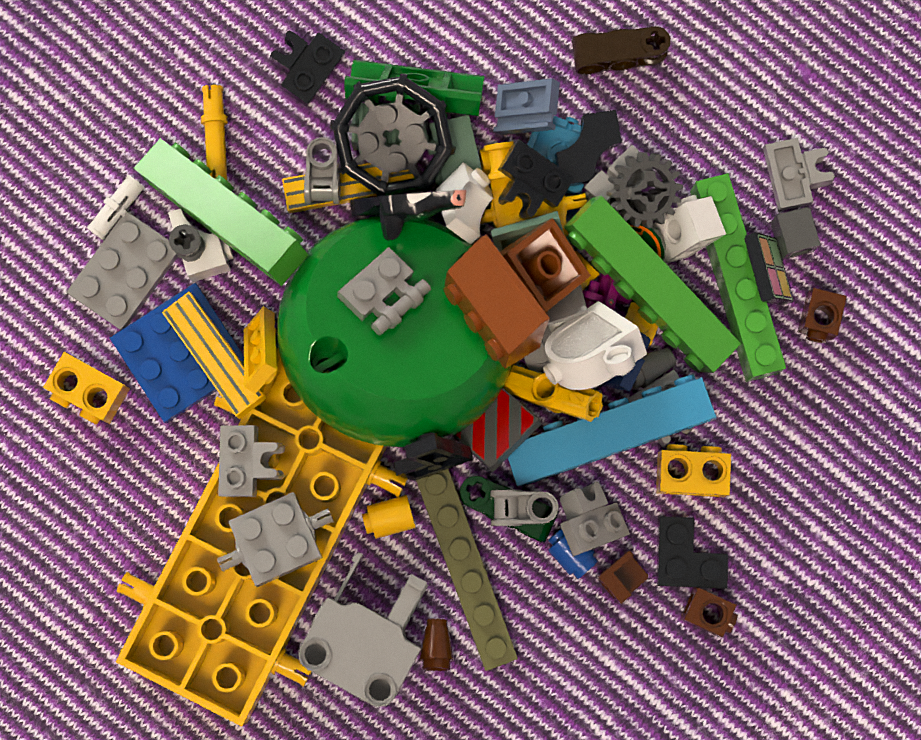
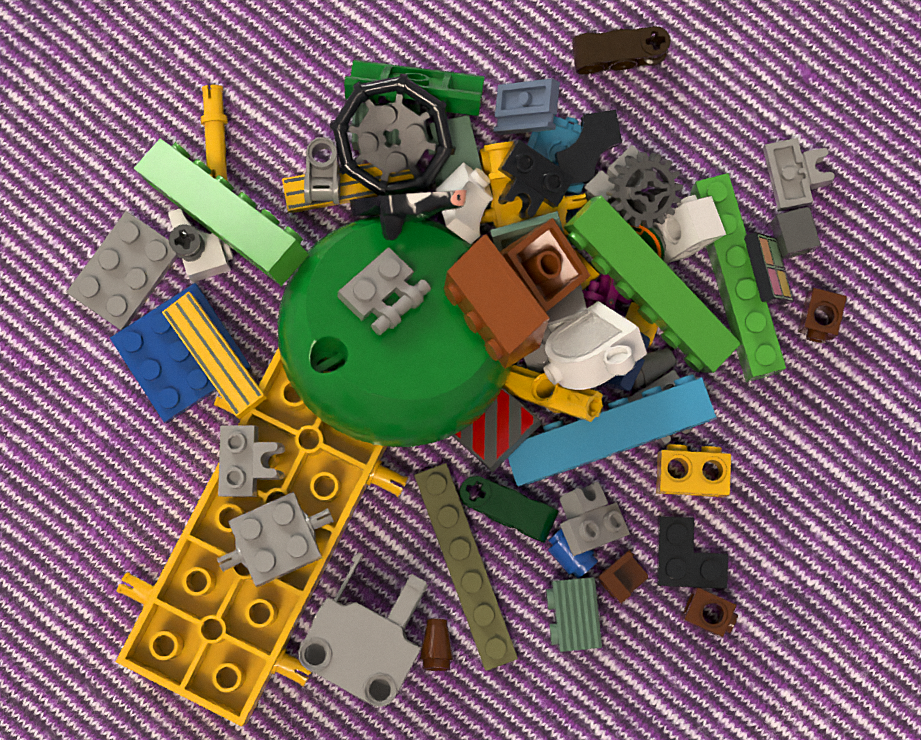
yellow brick [43,352,130,425] -> none
white pin [86,175,145,241] -> none
yellow plate [243,306,278,394] -> none
black plate [269,31,346,107] -> none
yellow brick [362,495,416,539] -> none
black plate [394,433,473,481] -> none
light grey piece [490,490,559,526] -> none
none -> sand green brick [546,577,602,652]

